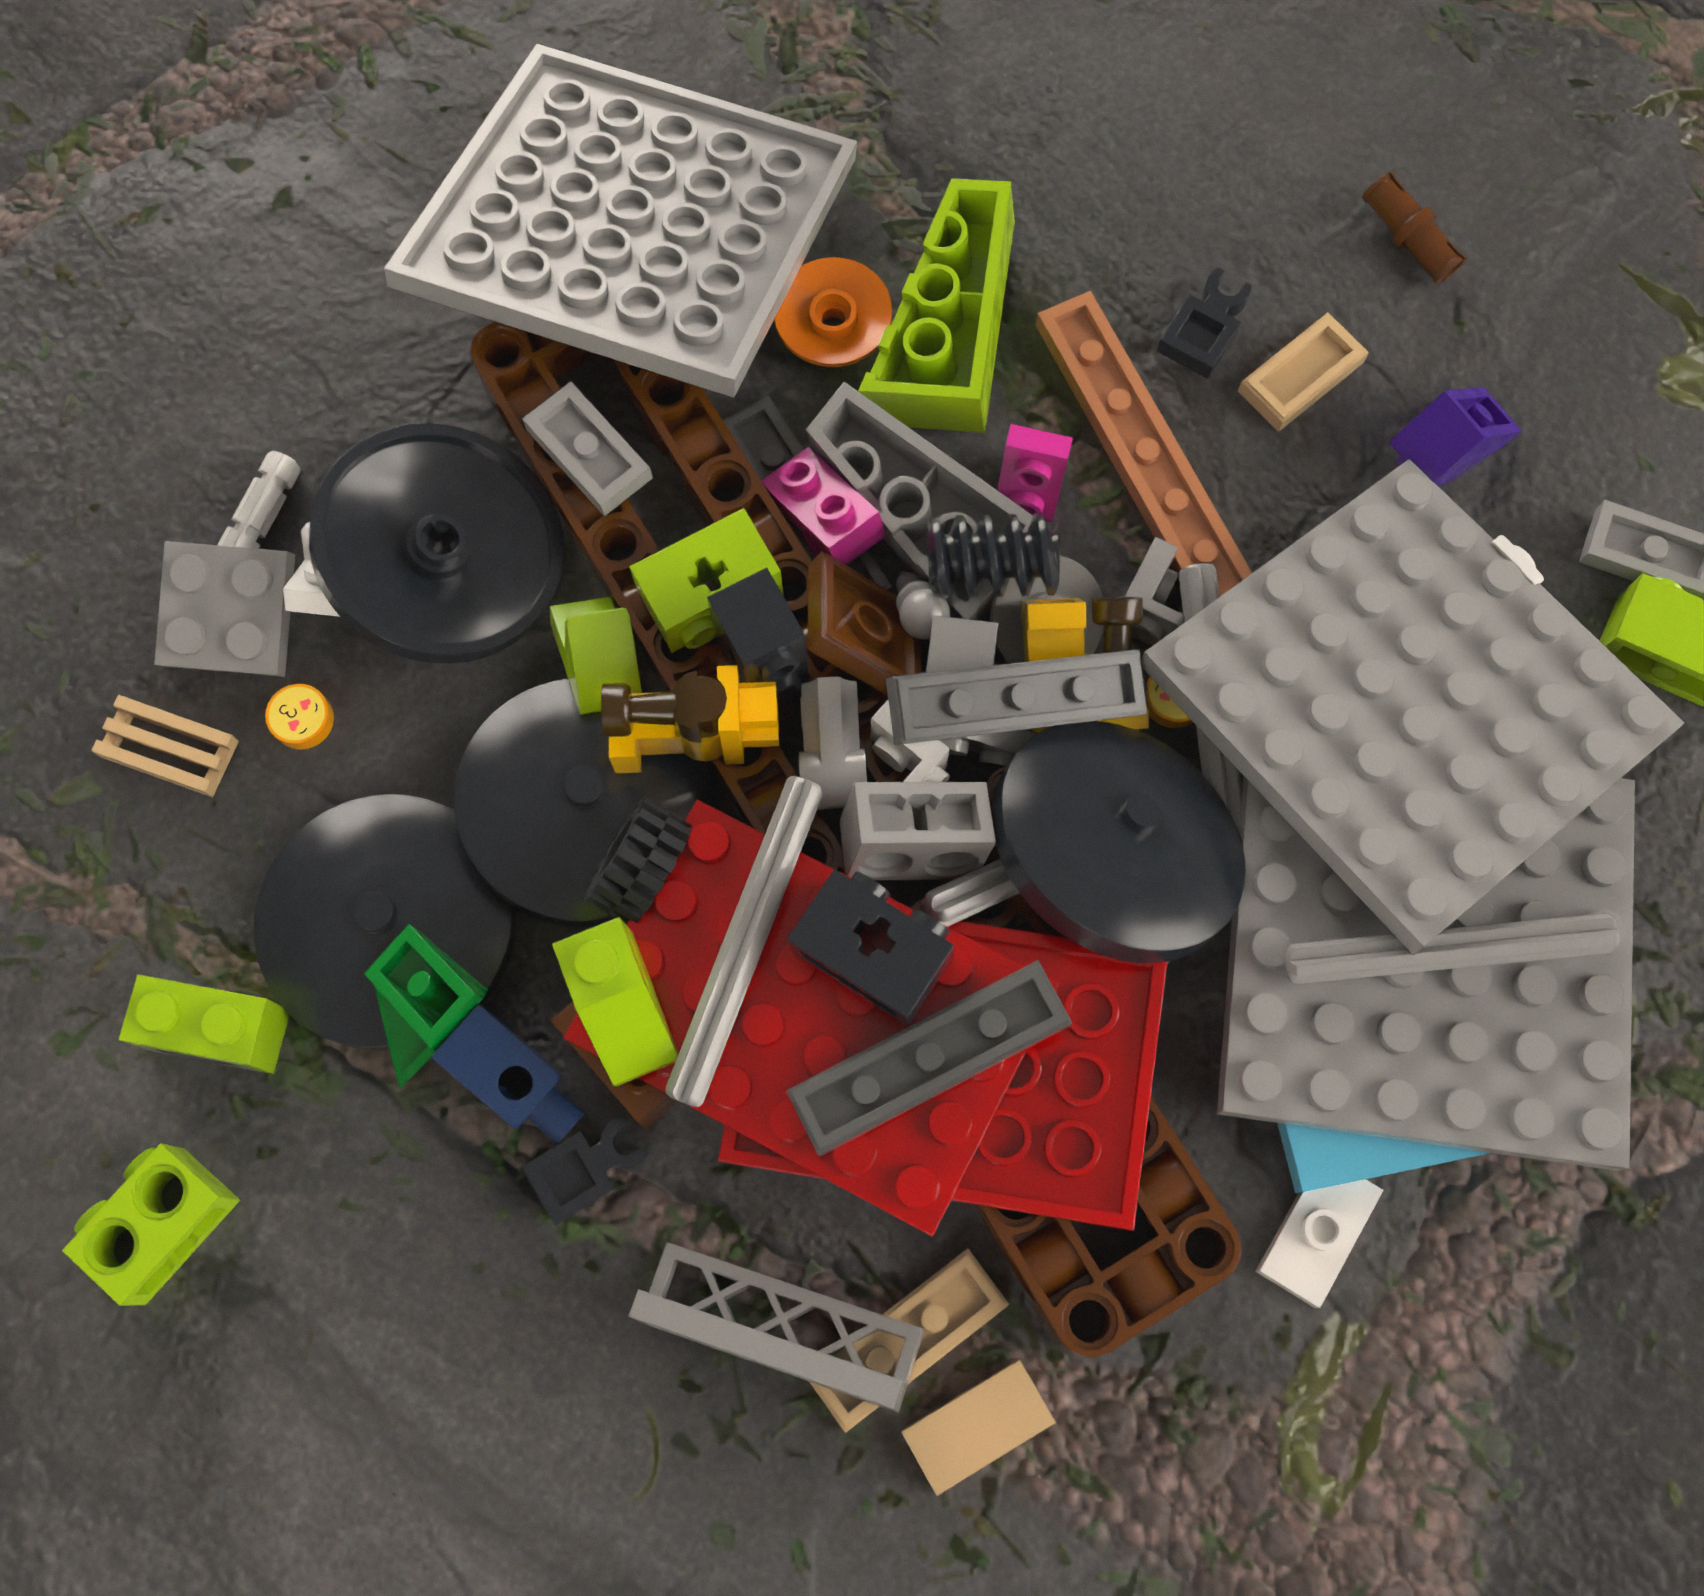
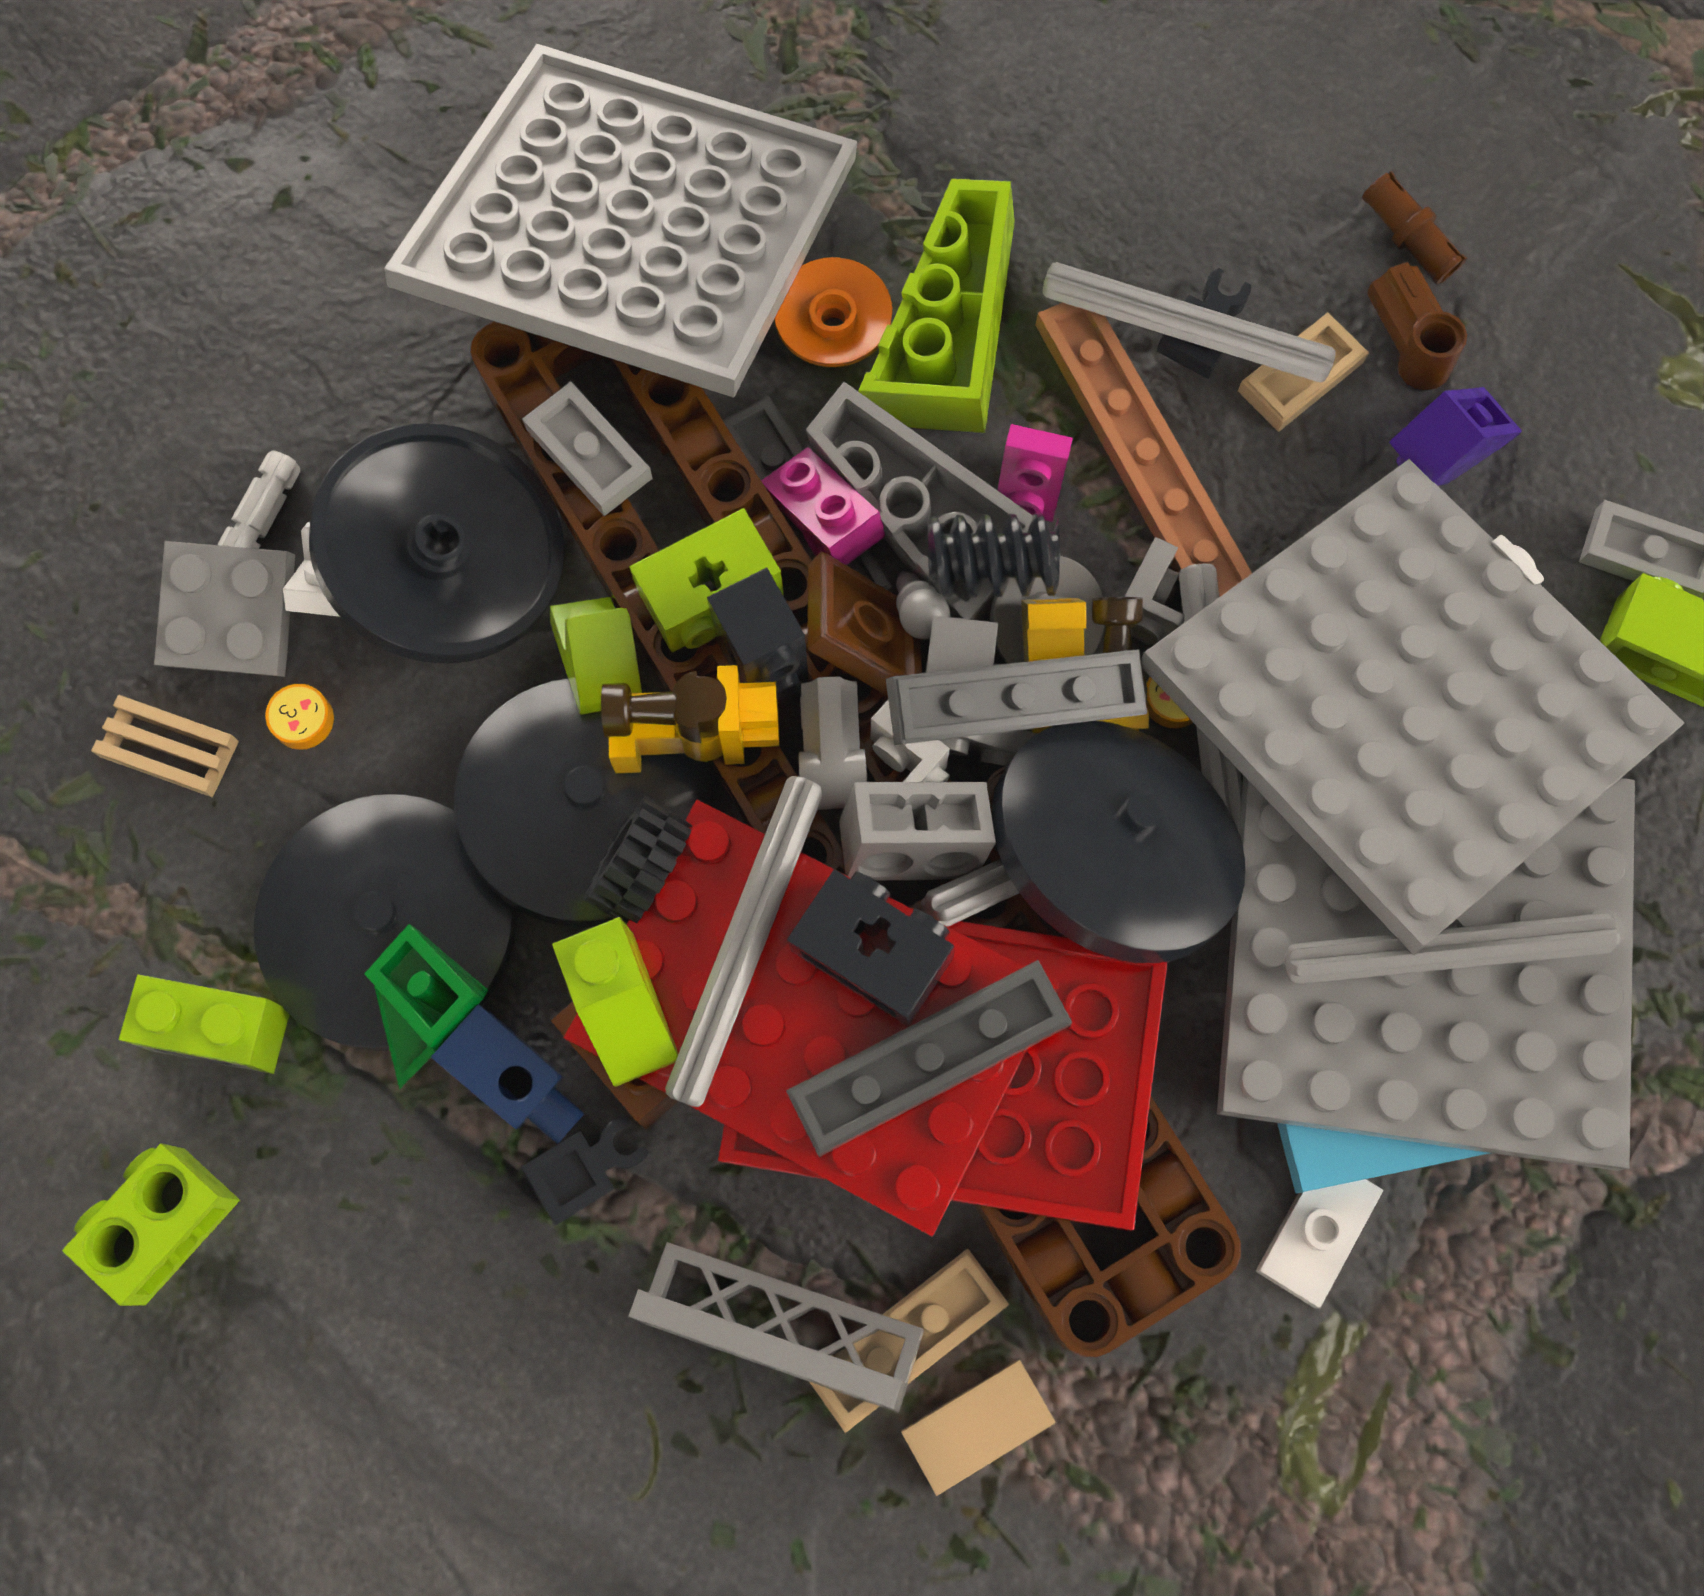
none -> light grey axle [1043,262,1336,382]
none -> reddish brown piece [1367,262,1468,390]

